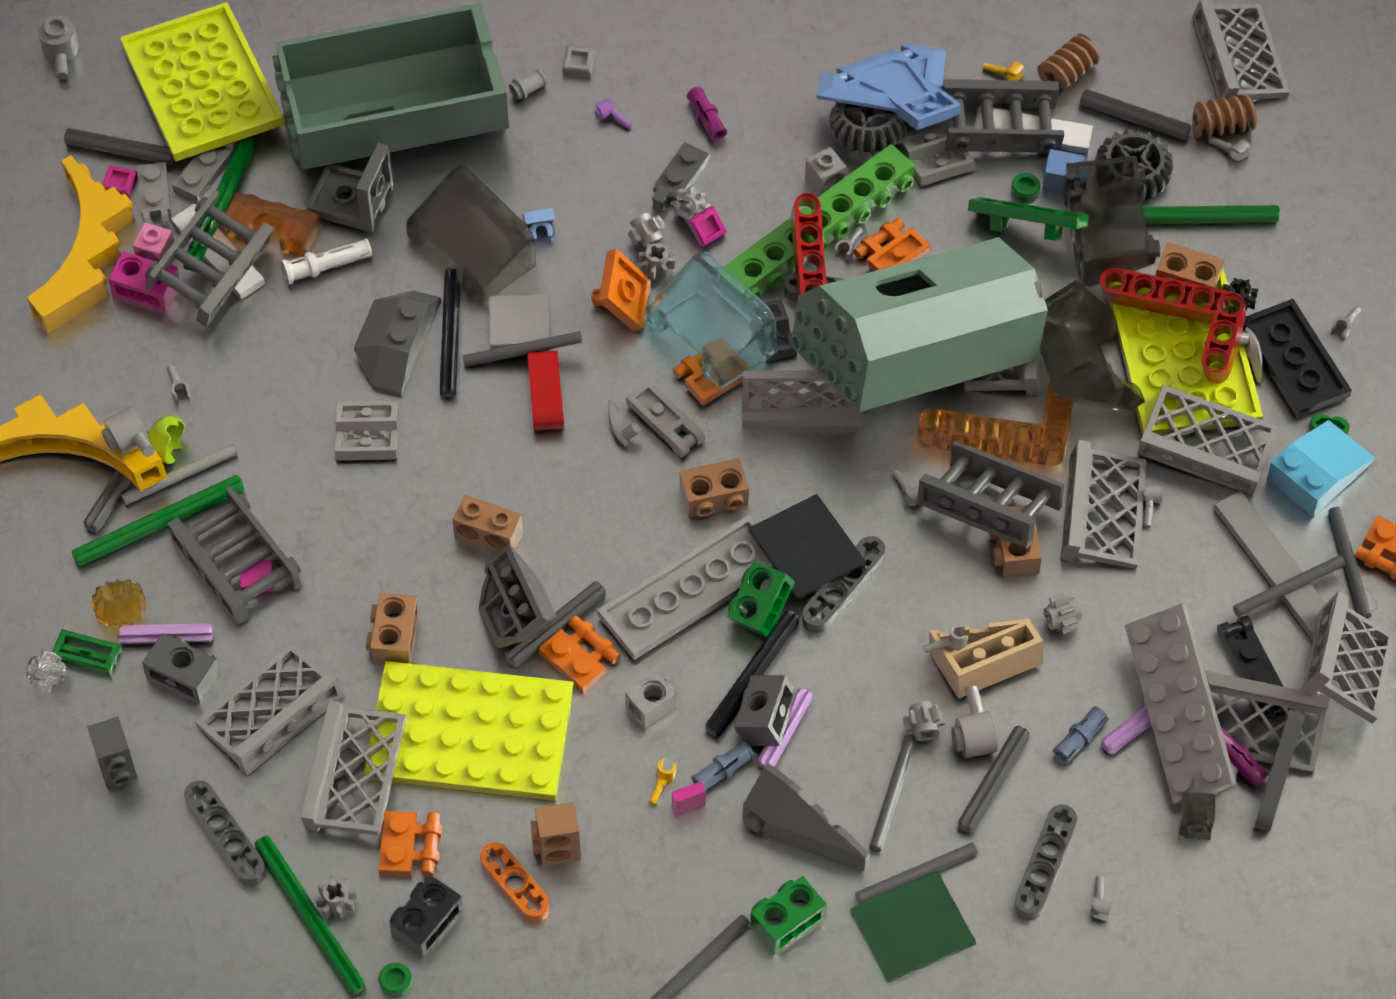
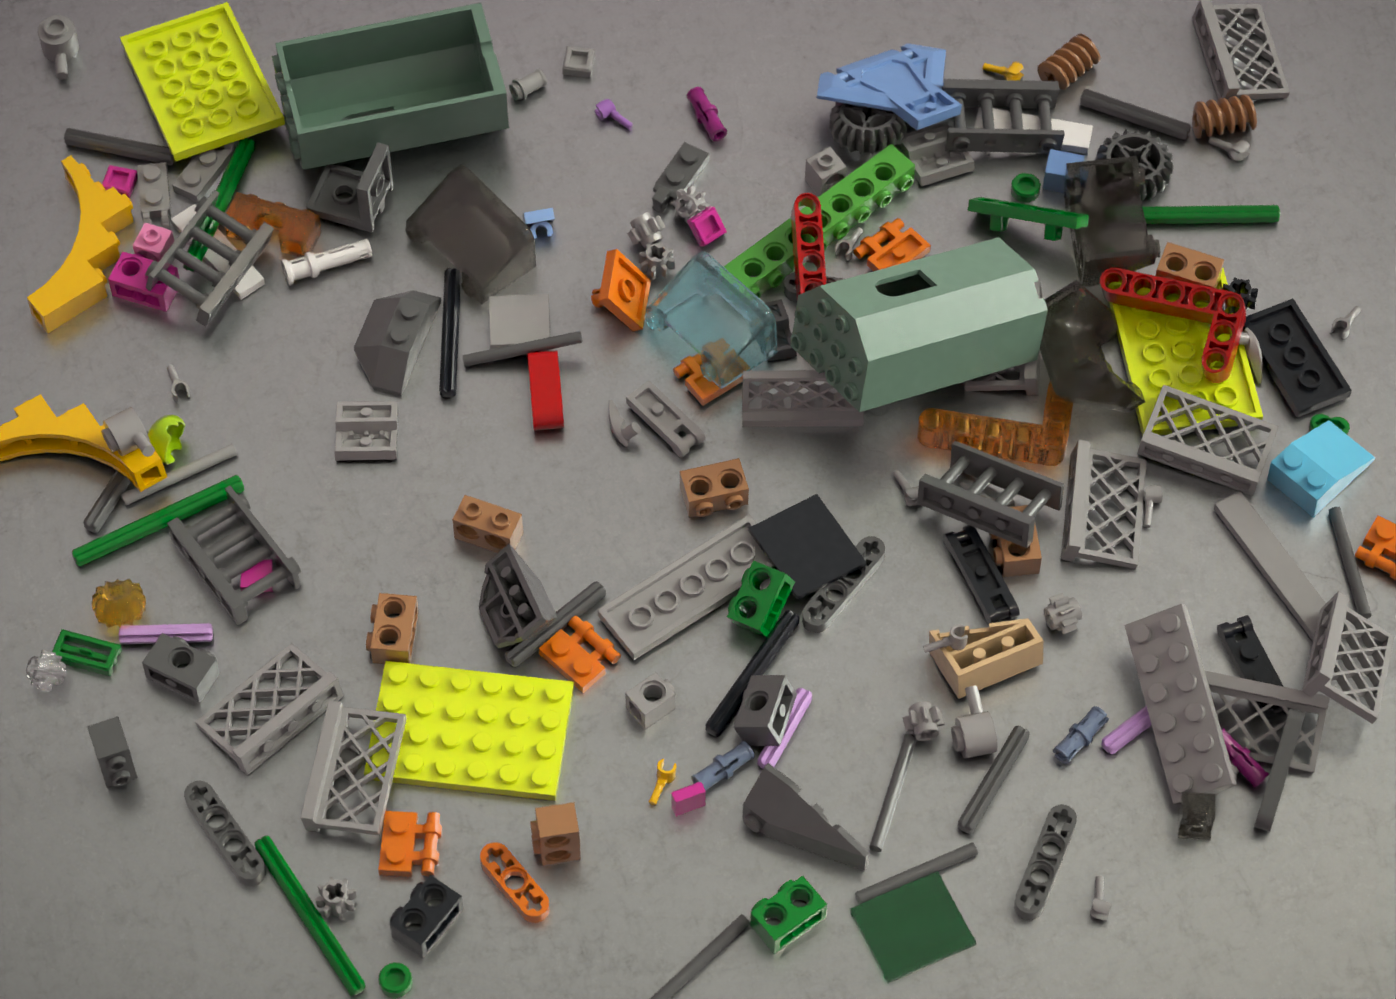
dark grey bar [1233,555,1346,617] -> none
none -> black plate [943,525,1020,625]

